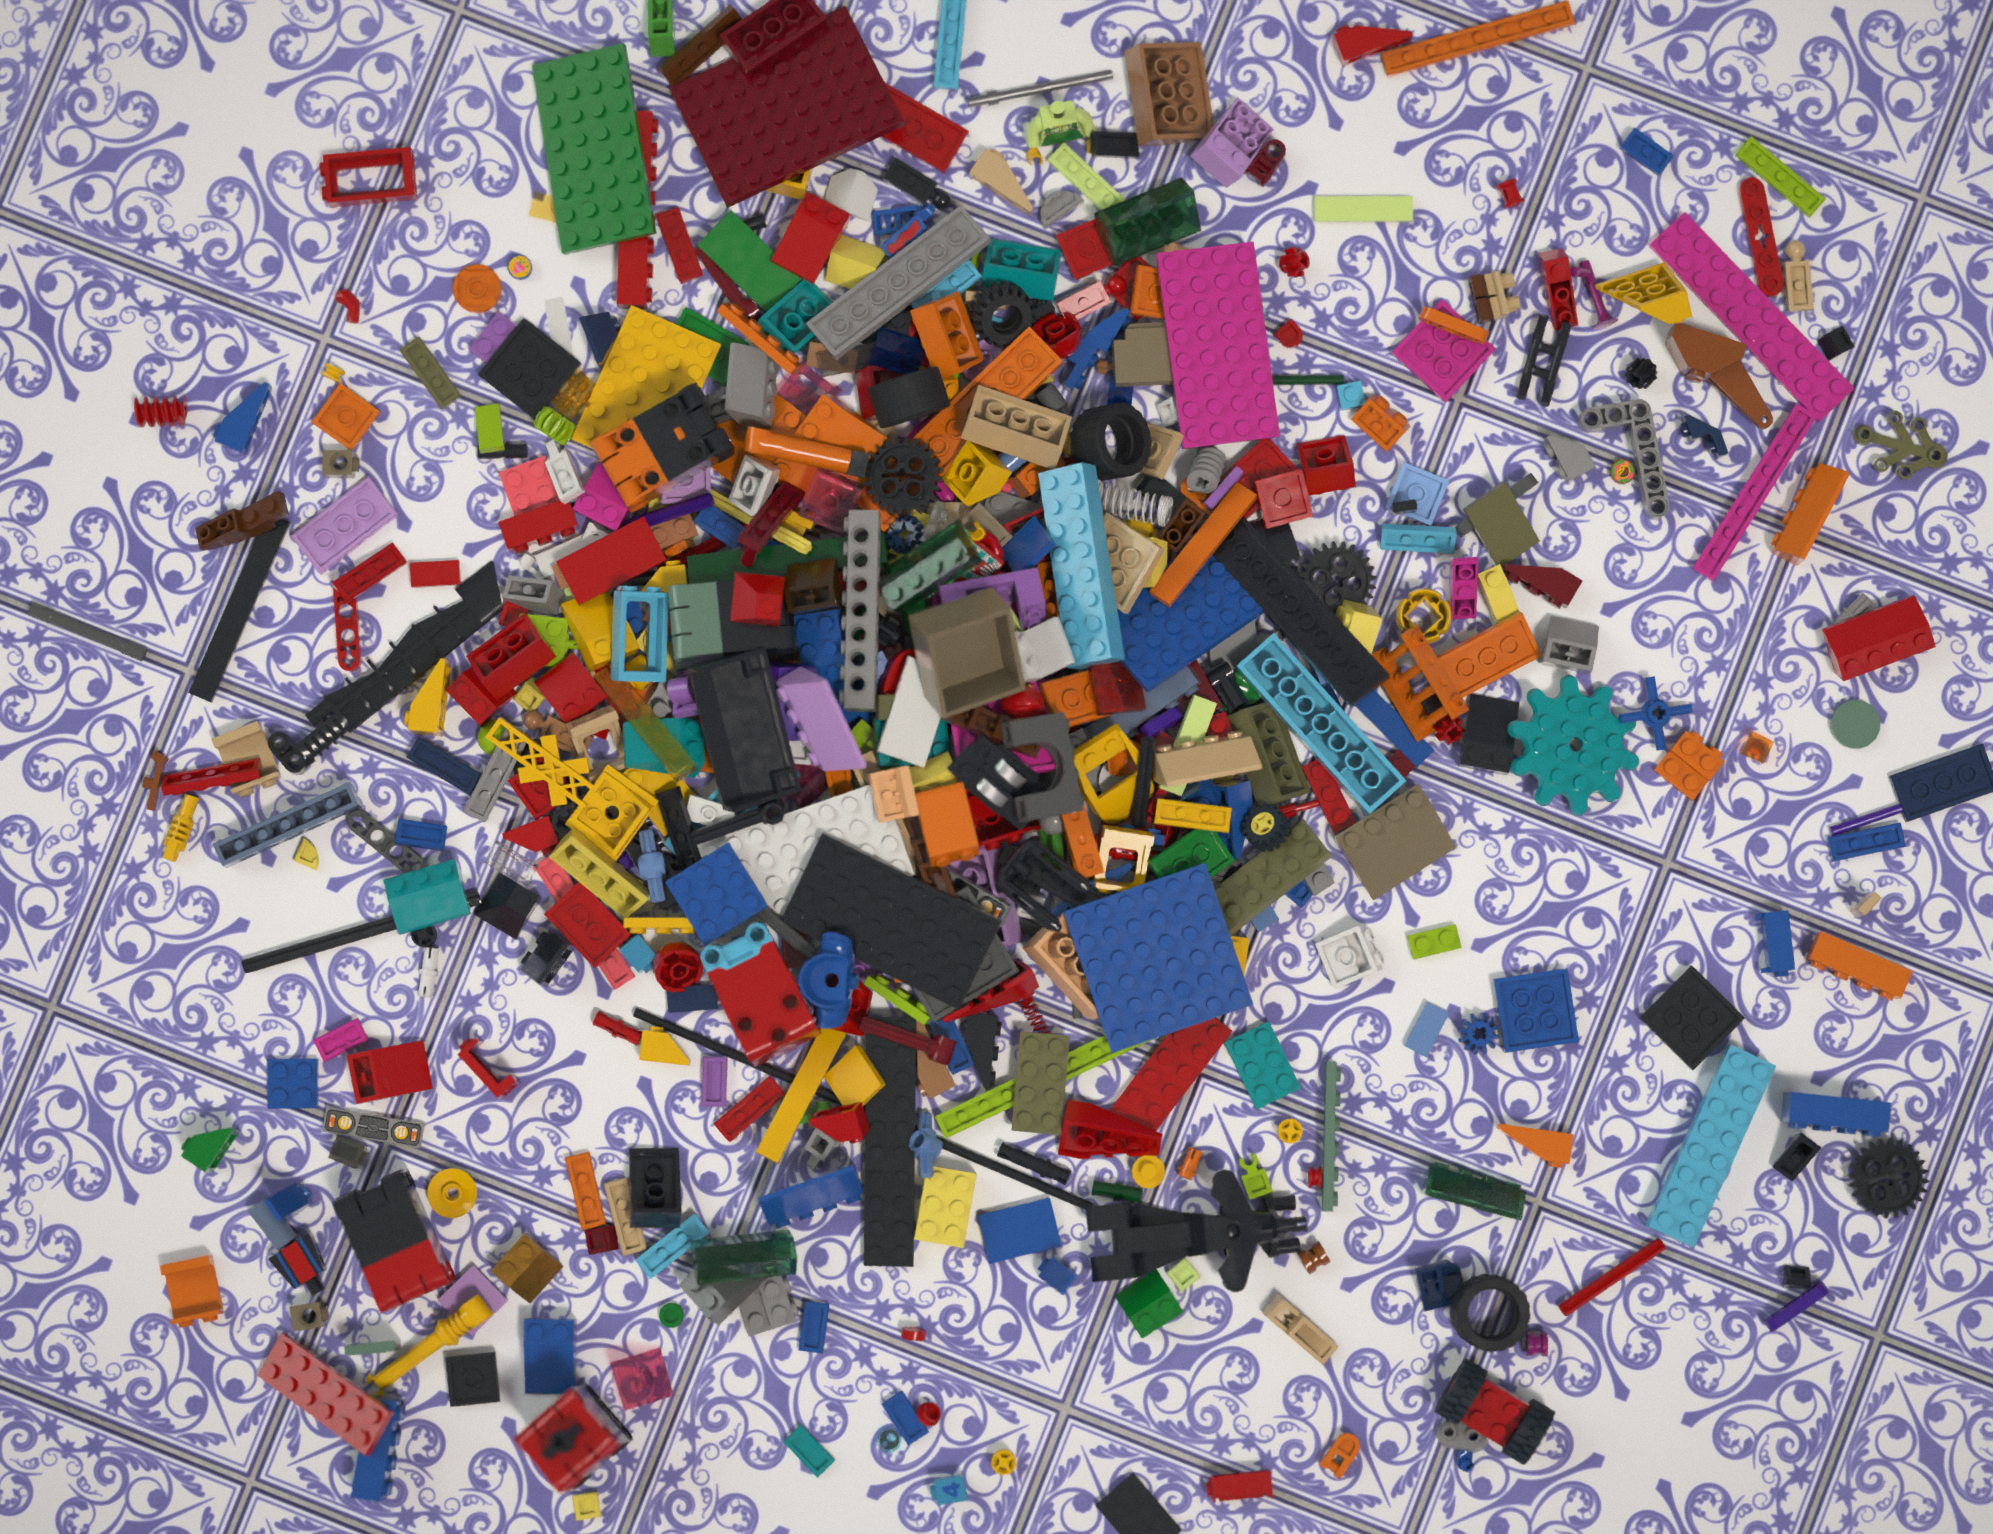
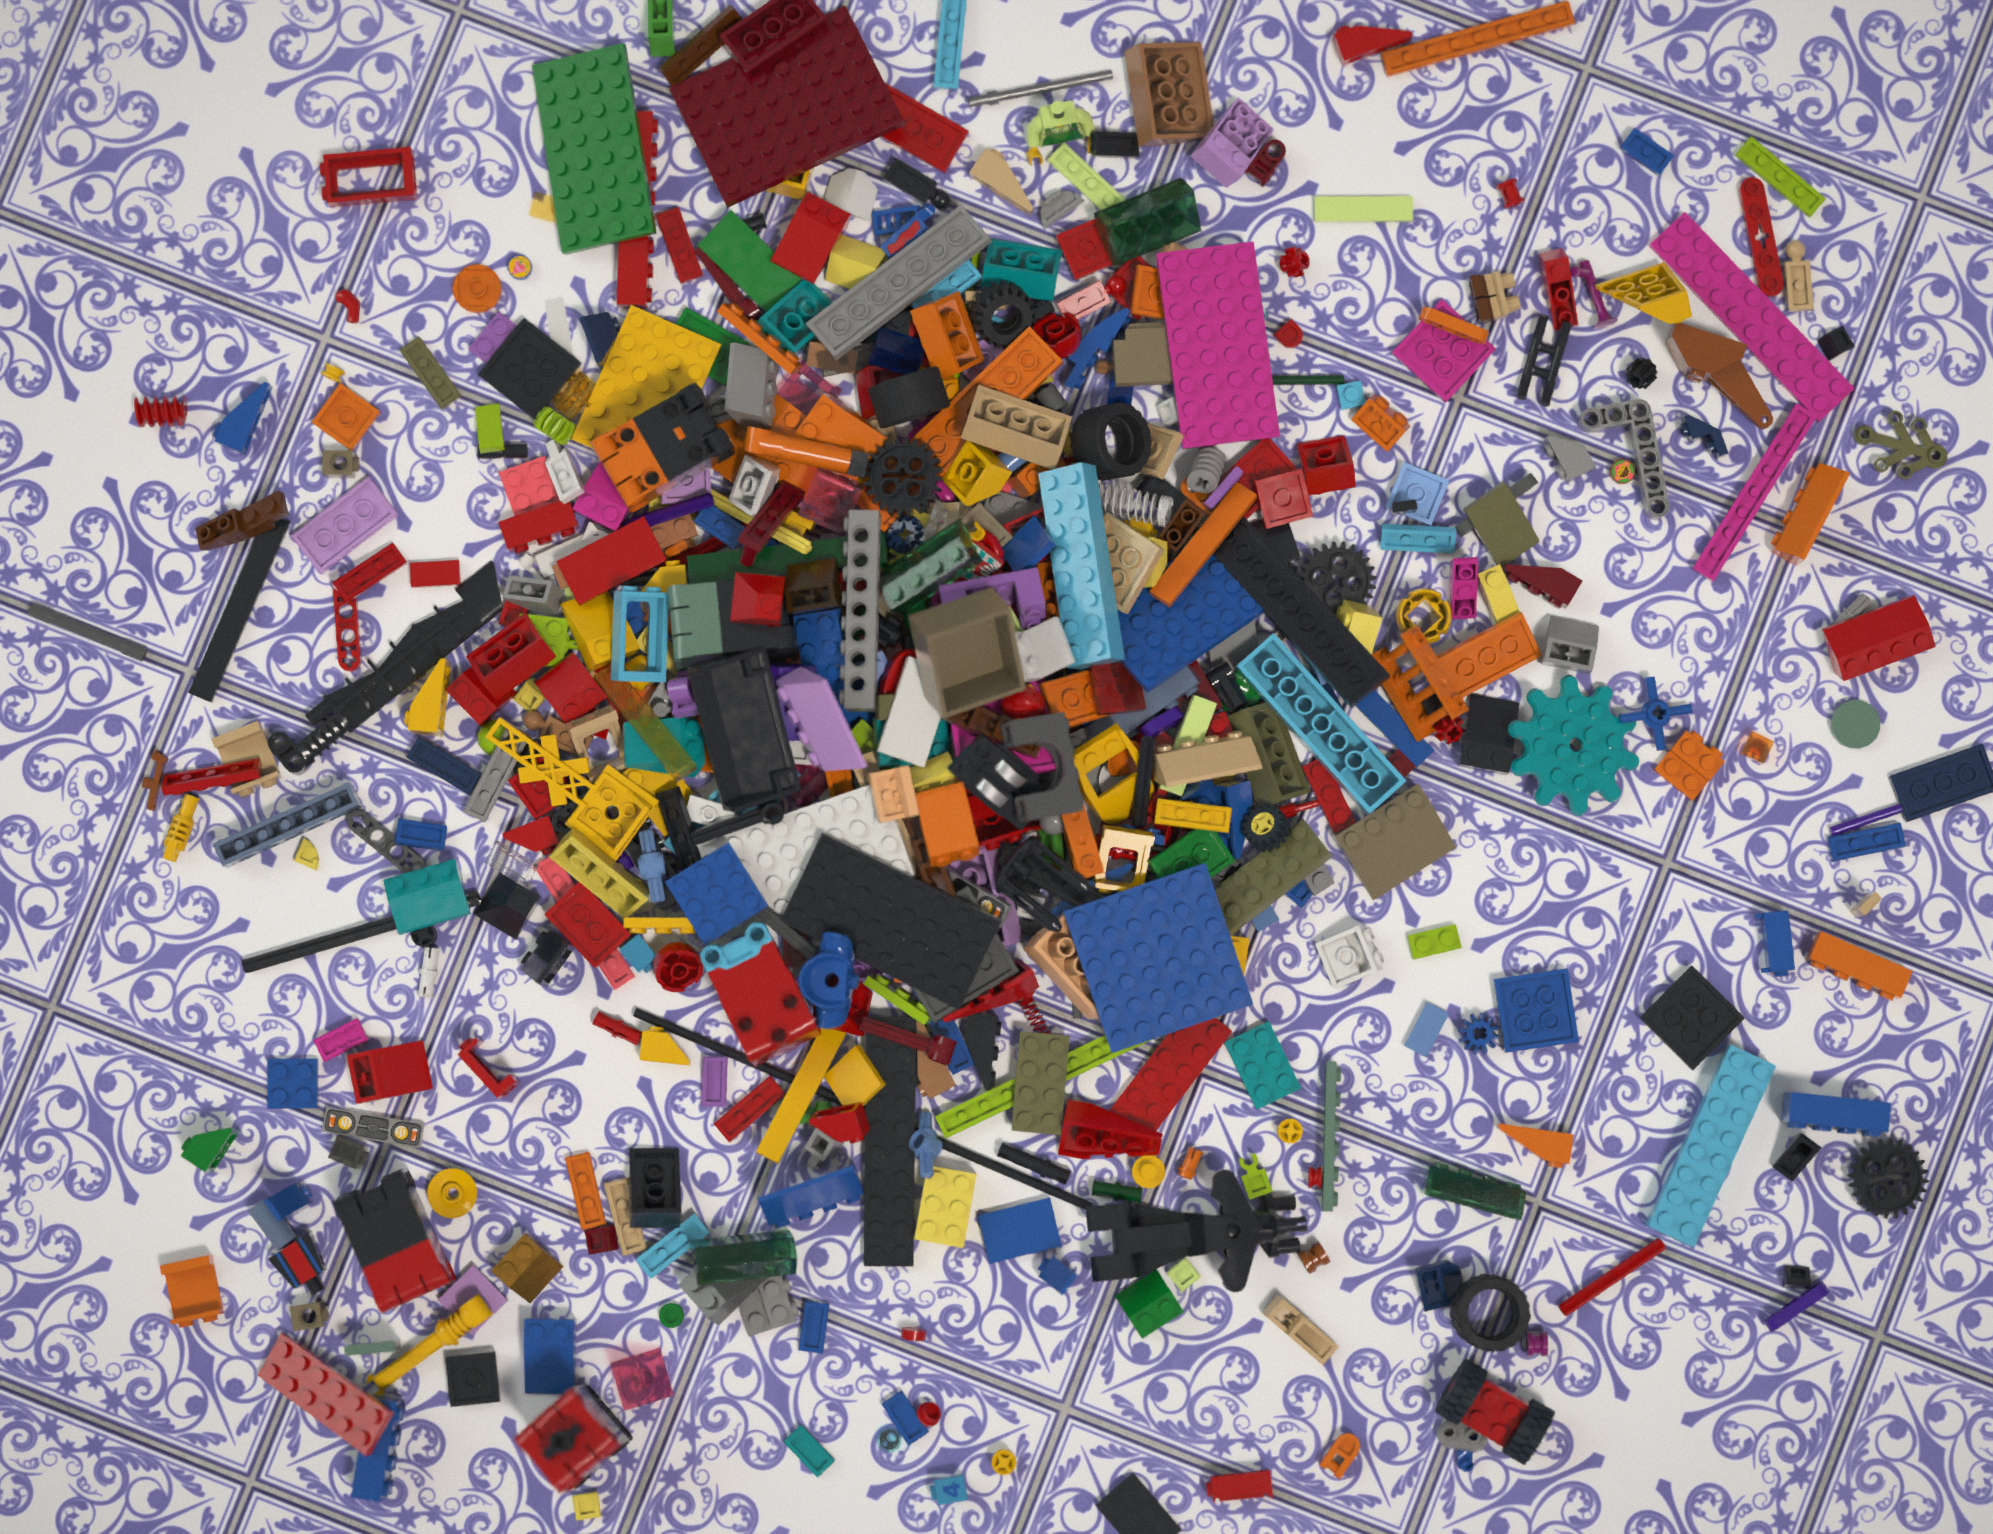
dark blue tile [667,984,718,1013] -> none

